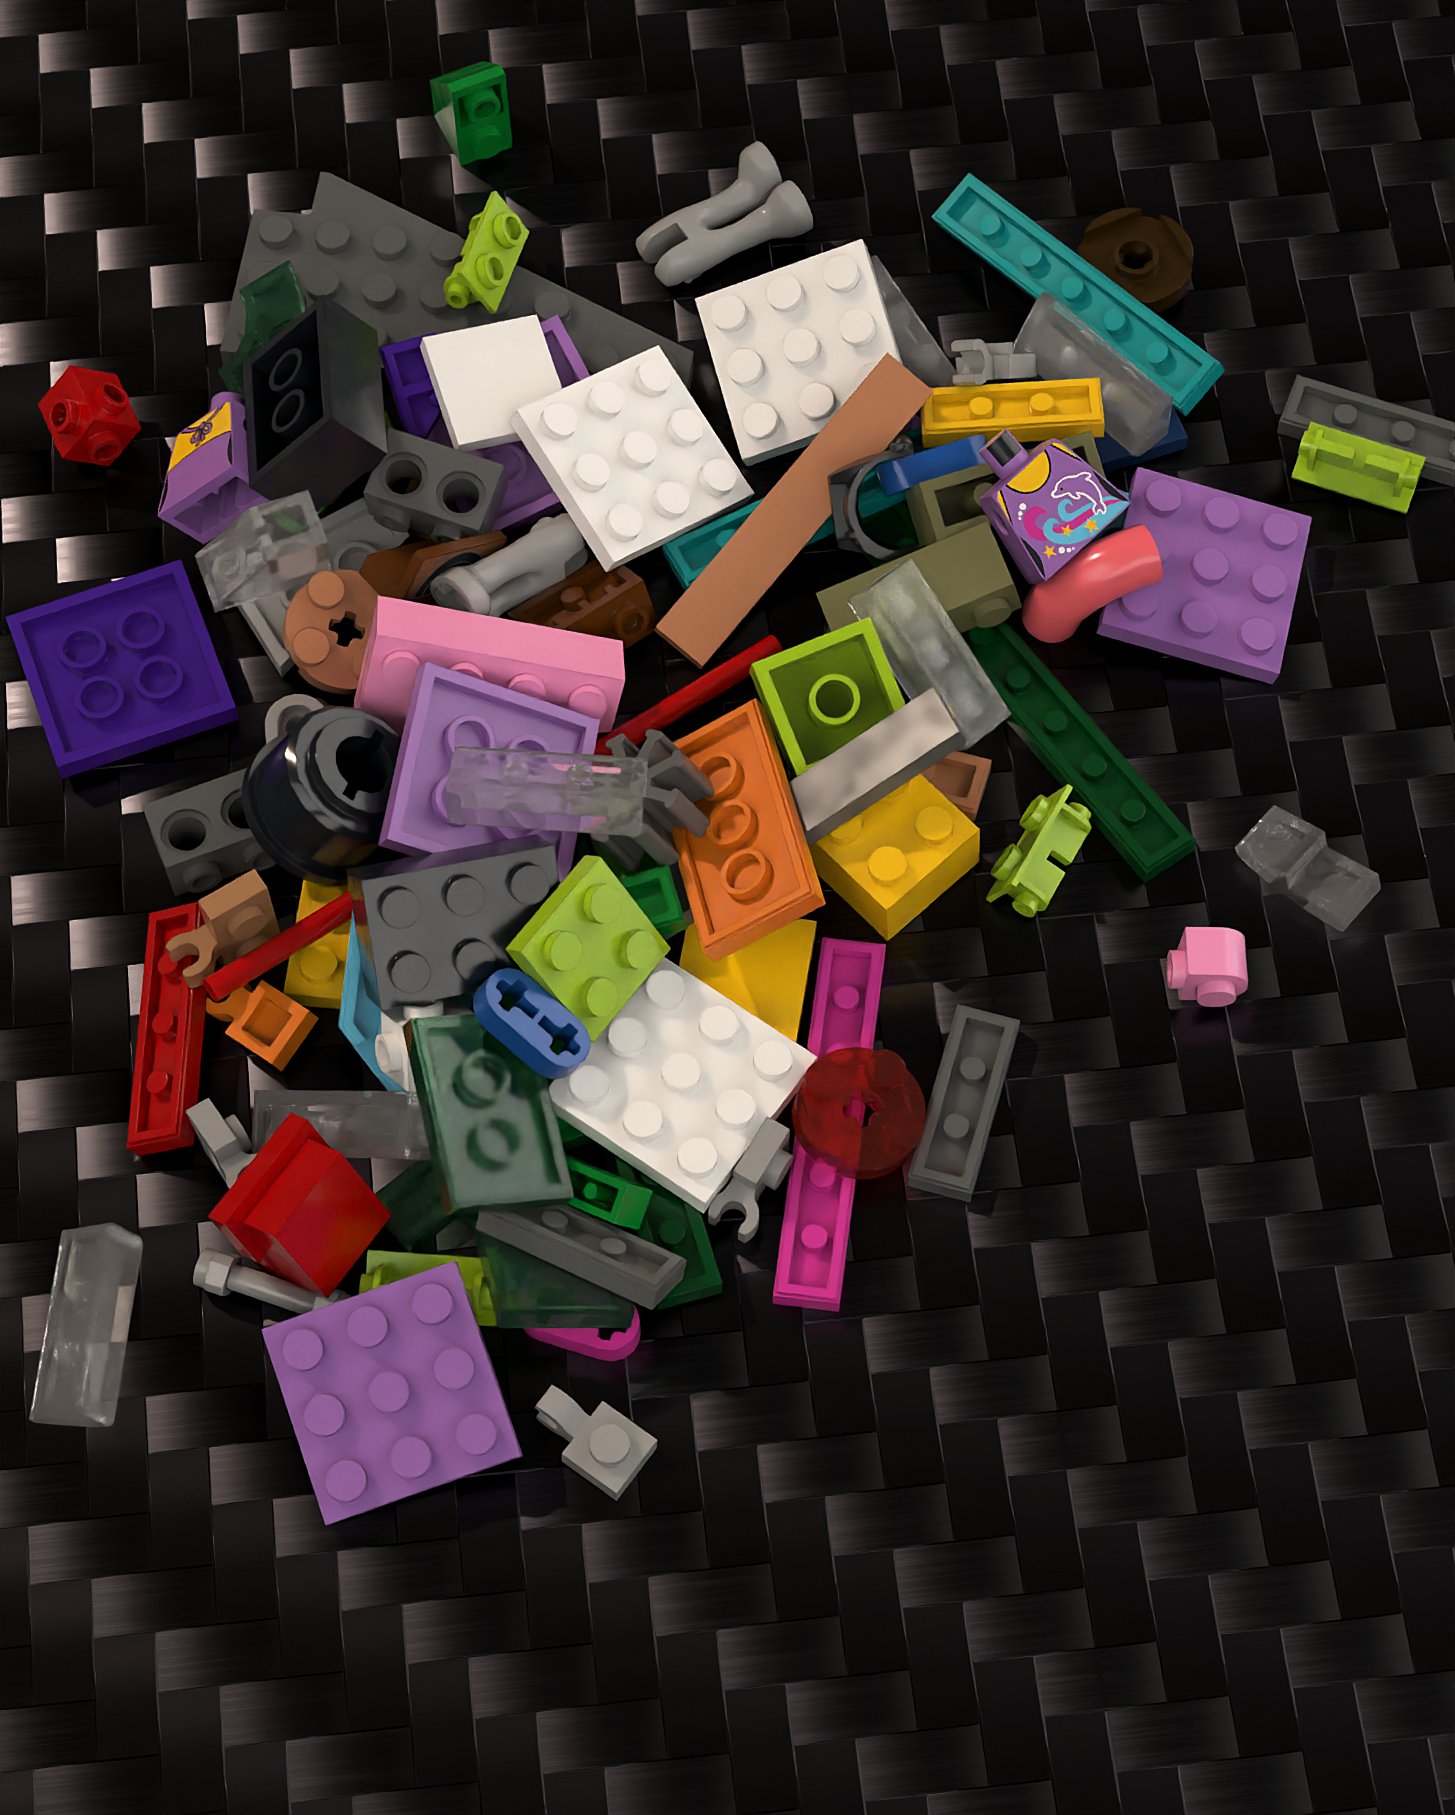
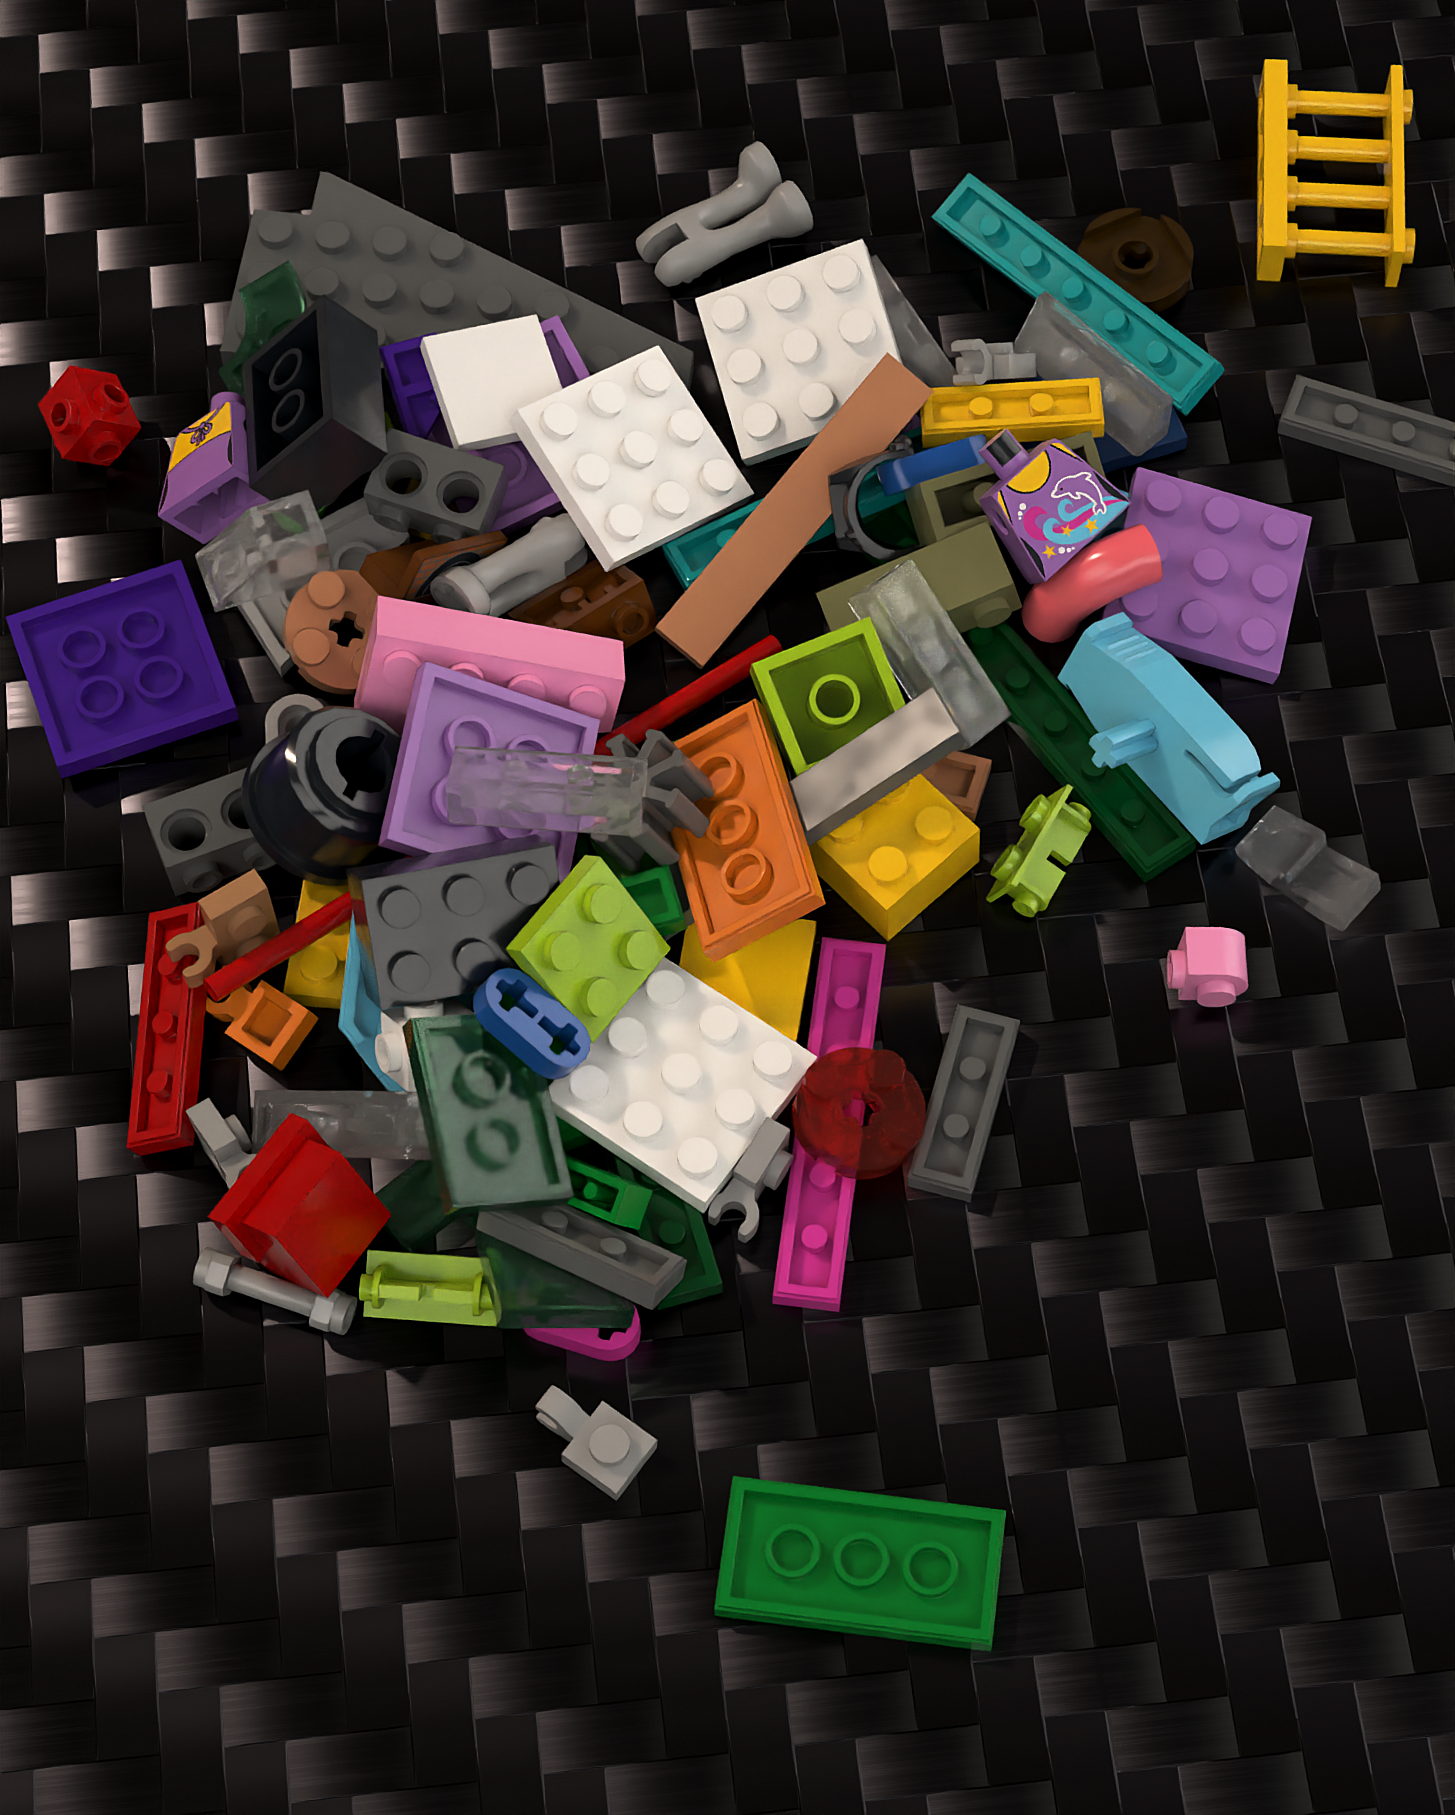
clear slope [29,1222,143,1428] -> none
medium lavender plate [261,1261,523,1525] -> none
green slope [430,61,513,166] -> none
lime hinge [443,191,529,314] -> none
lime hinge [1291,422,1426,514] -> none
none -> green tile [714,1476,1006,1652]
none -> medium azure piece [1057,612,1280,845]
none -> yellow fence [1257,59,1415,287]

